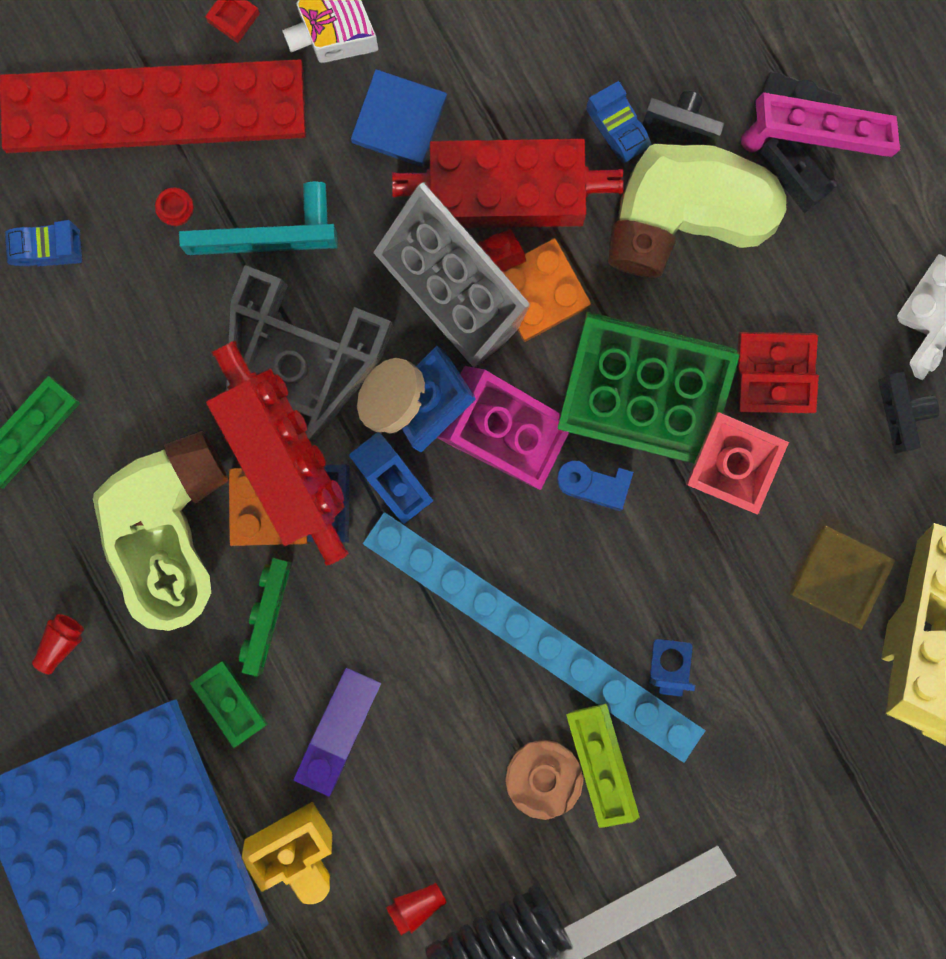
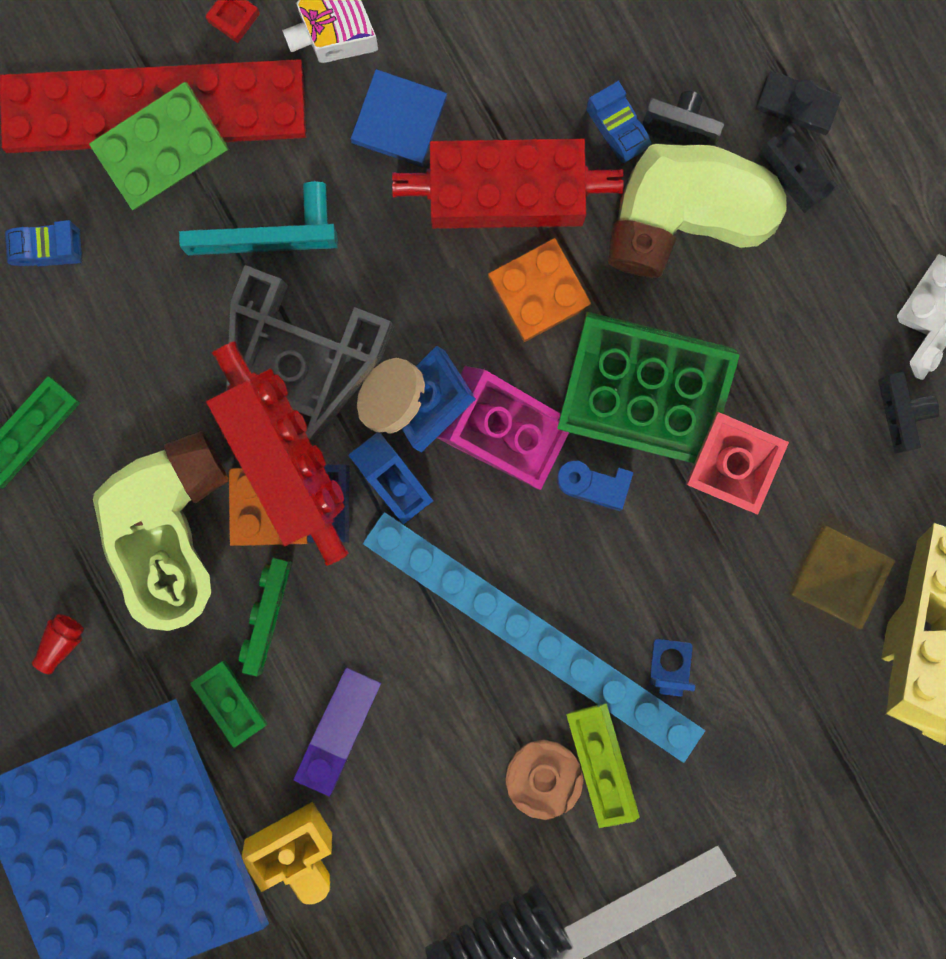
red plate [155,187,194,226] -> none
light grey slope [373,182,531,368] -> none
red cone [386,882,447,936] -> none
red plate [477,229,527,272] -> none
red slope [737,332,819,413] -> none
dark pink piece [741,92,900,157] -> none
none -> bright green plate [89,82,230,210]

